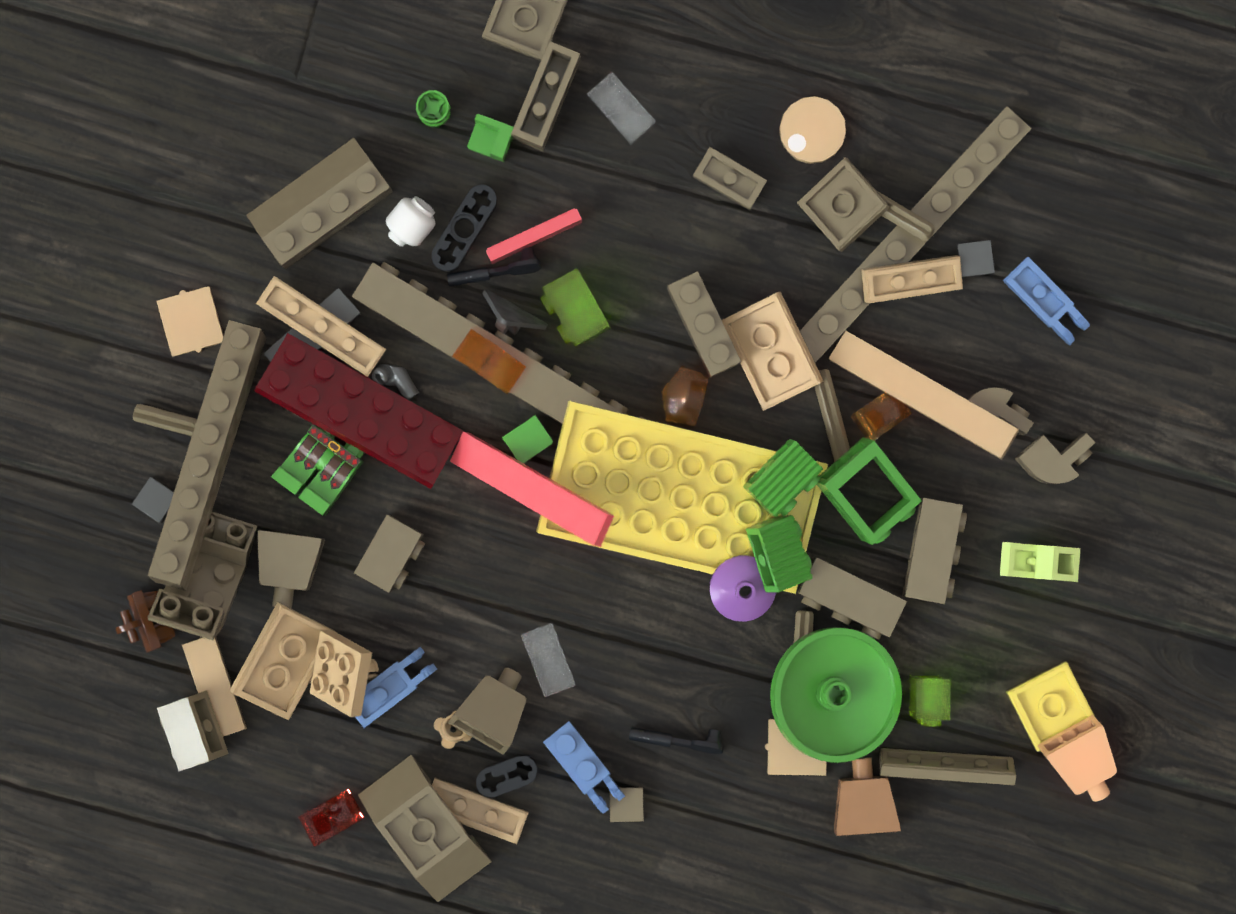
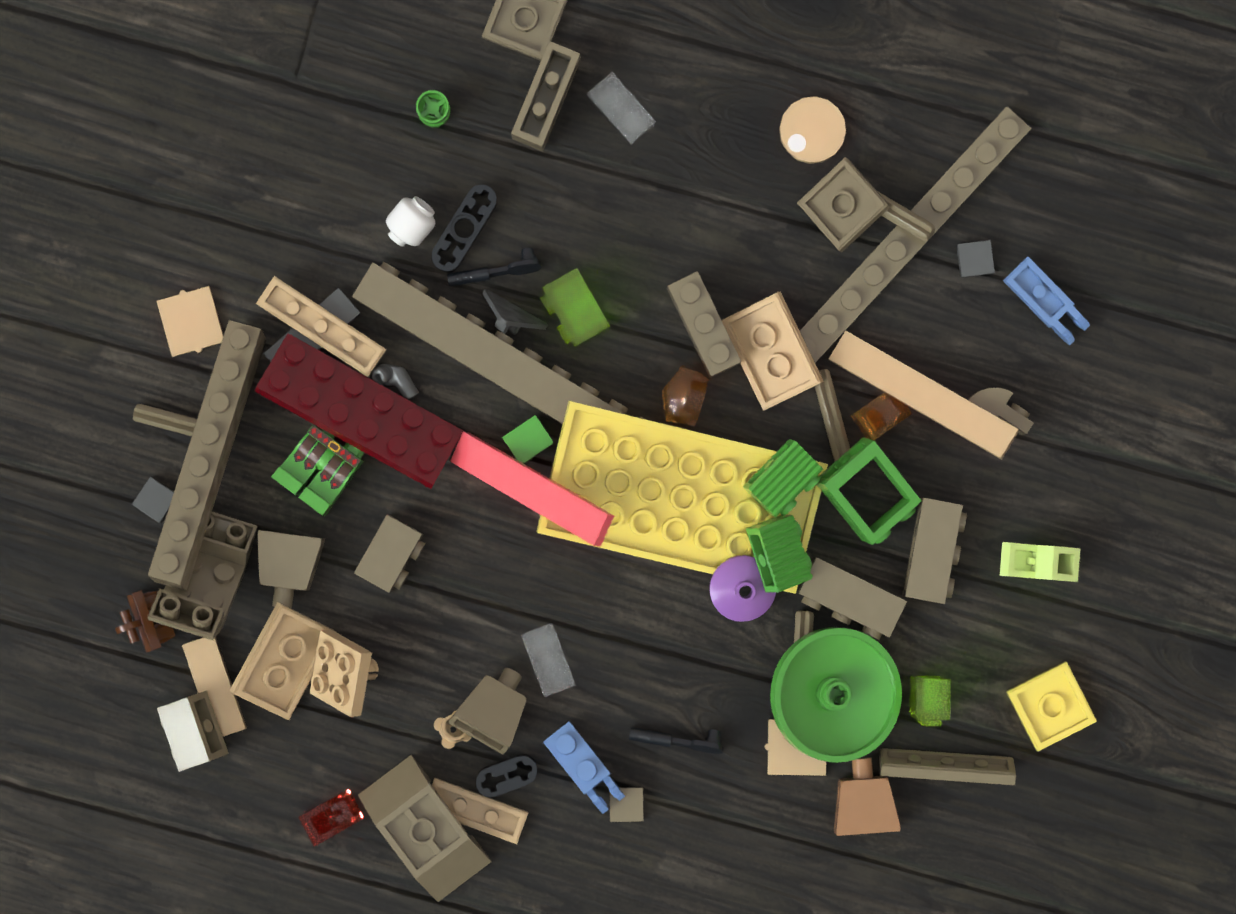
dark tan slope [246,138,393,269] -> none
medium blue hinge [356,647,437,728] -> none
clear orange slope [452,329,526,395] -> none
bright green panel [467,114,514,162] -> none
coral tile [486,208,582,264] -> none
dark tan plate [693,147,767,210] -> none
tan tile [861,255,963,304] -> none
dark tan brick [1014,433,1095,484] -> none
light nougat torso [1037,715,1117,801] -> none

